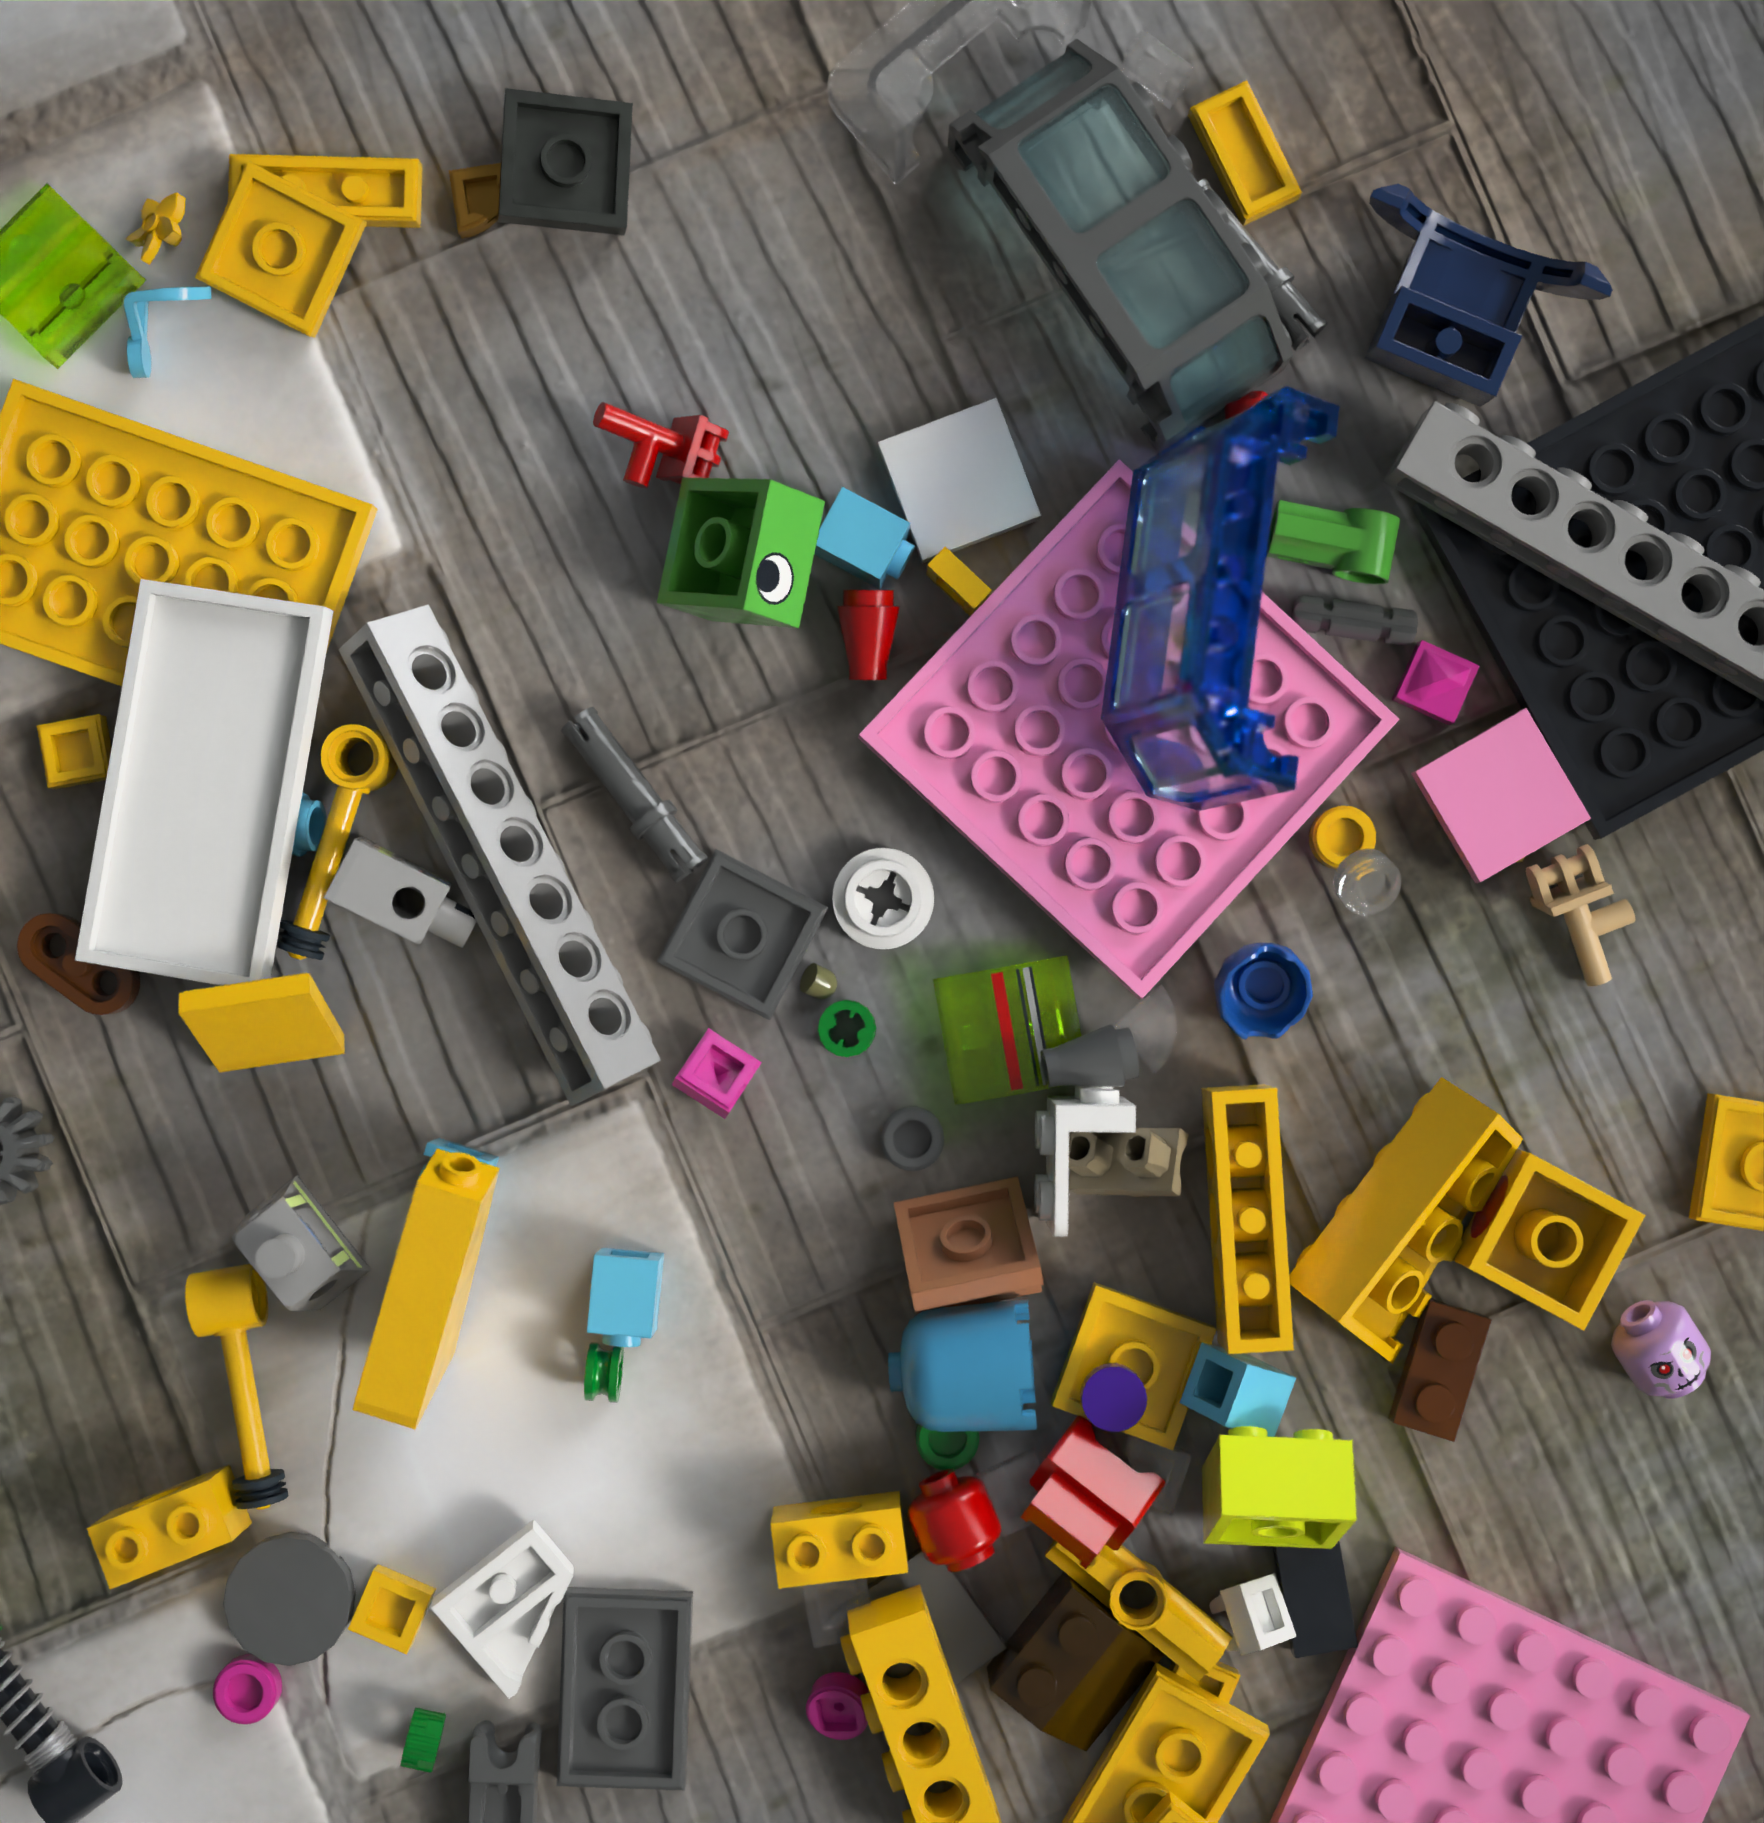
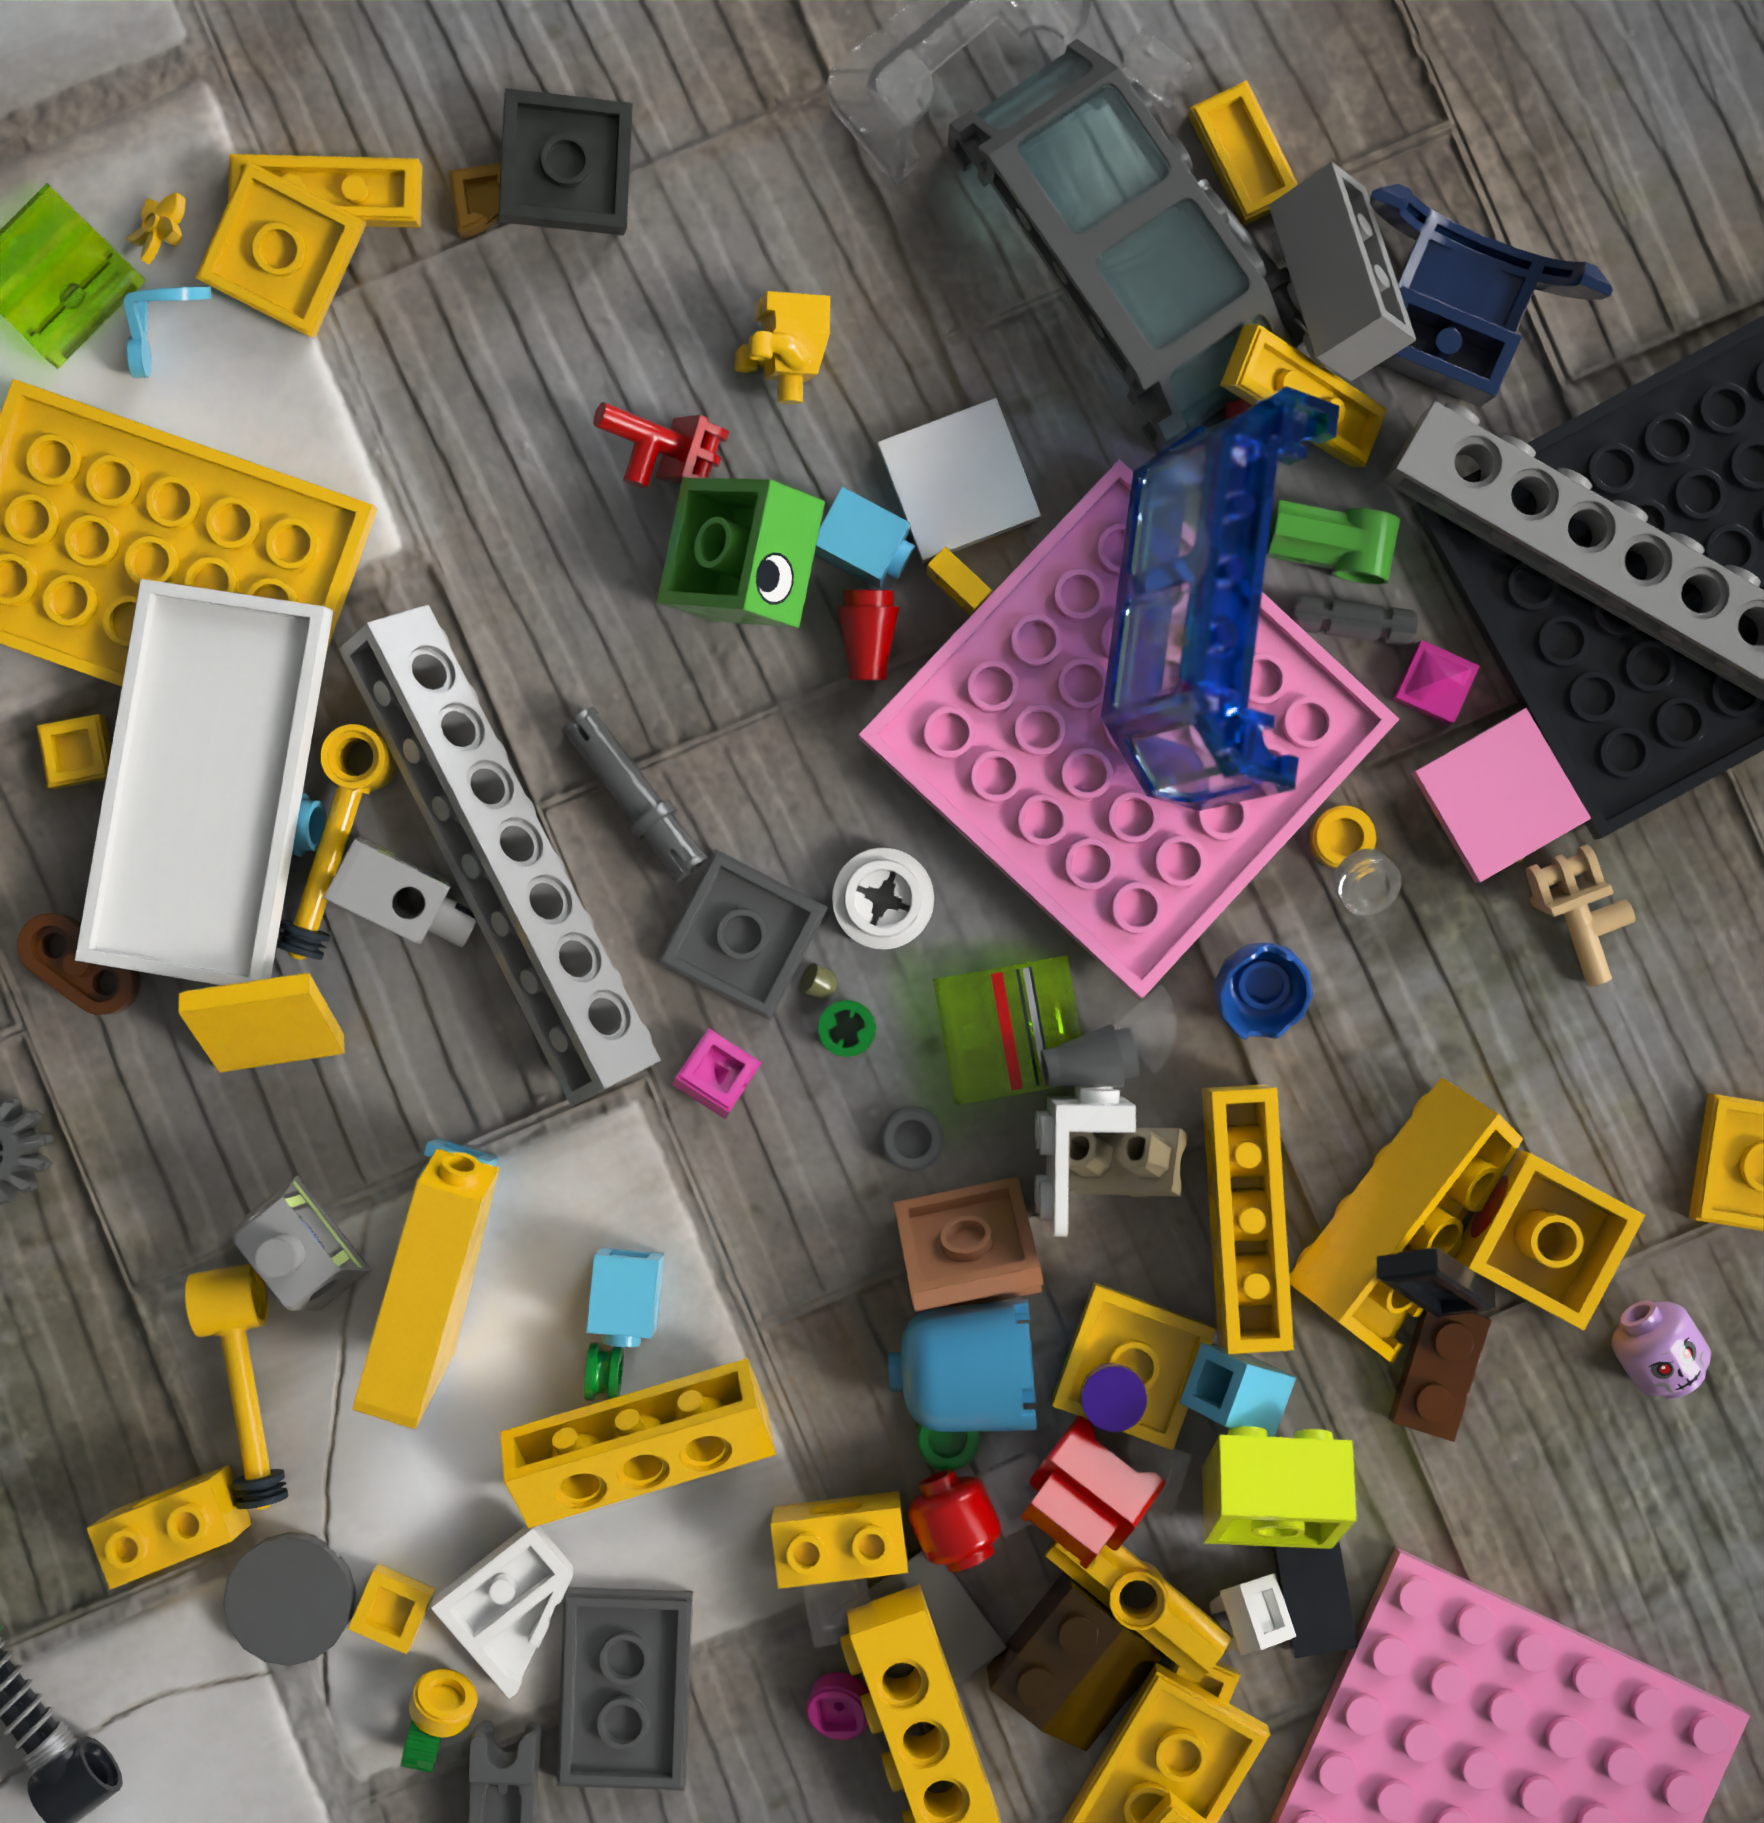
dark pink tile [213,1654,282,1724] -> none
none -> yellow tile [409,1668,477,1737]
none -> yellow brick [500,1358,776,1529]
none -> yellow piece [735,291,830,405]
none -> yellow tile [1220,324,1387,468]
none -> light grey brick [1269,161,1416,381]
none -> black tile [1377,1247,1496,1317]

